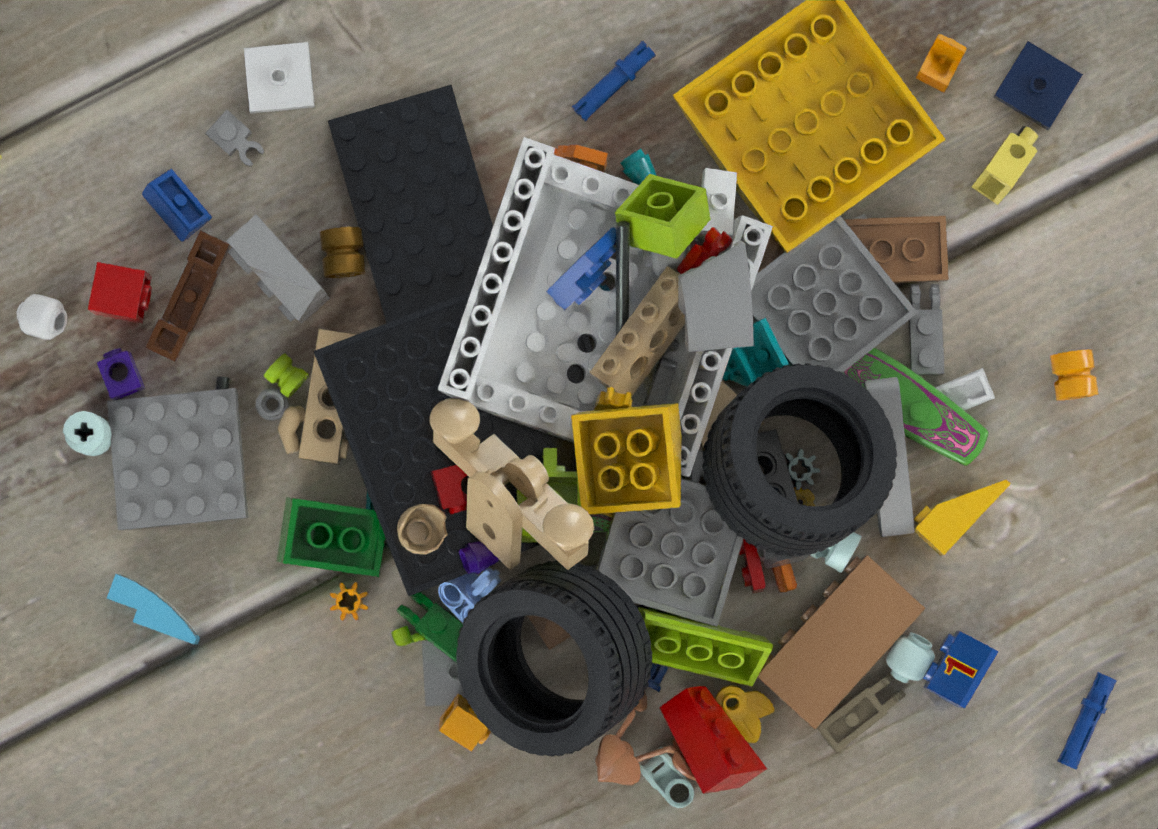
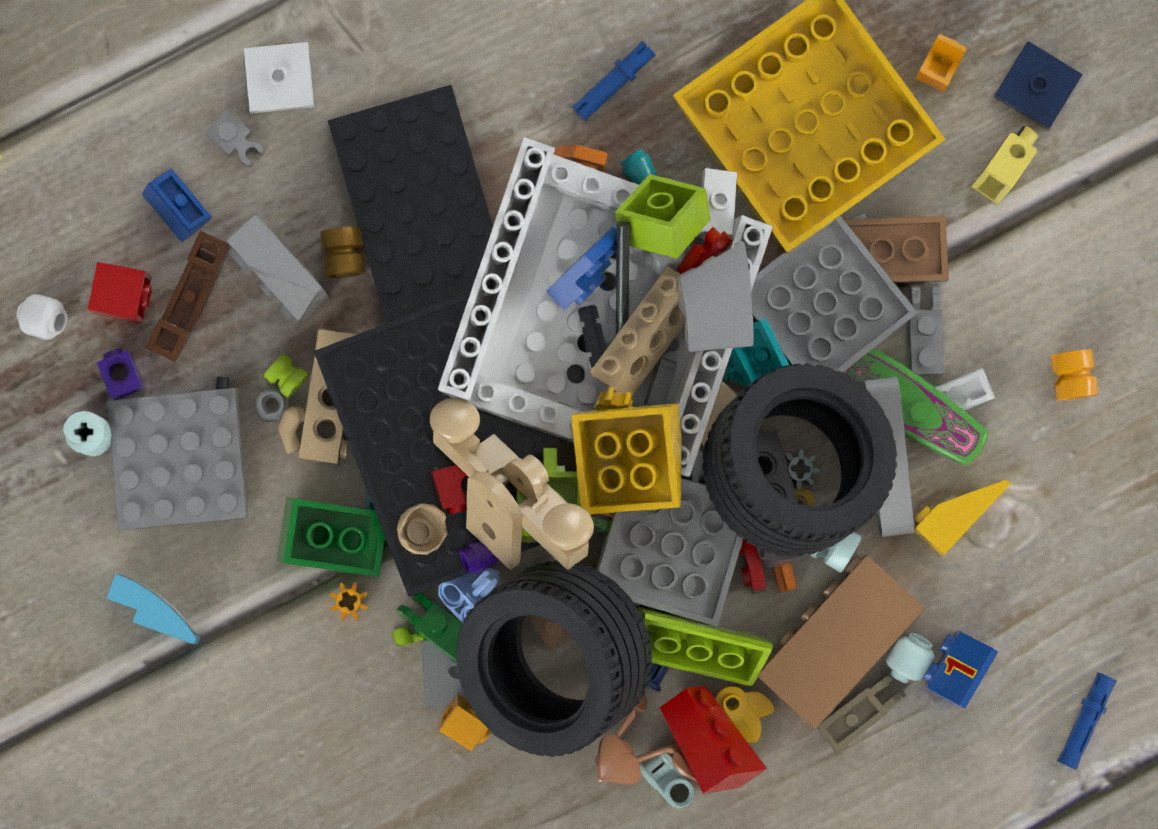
none -> black axle [578,305,606,368]

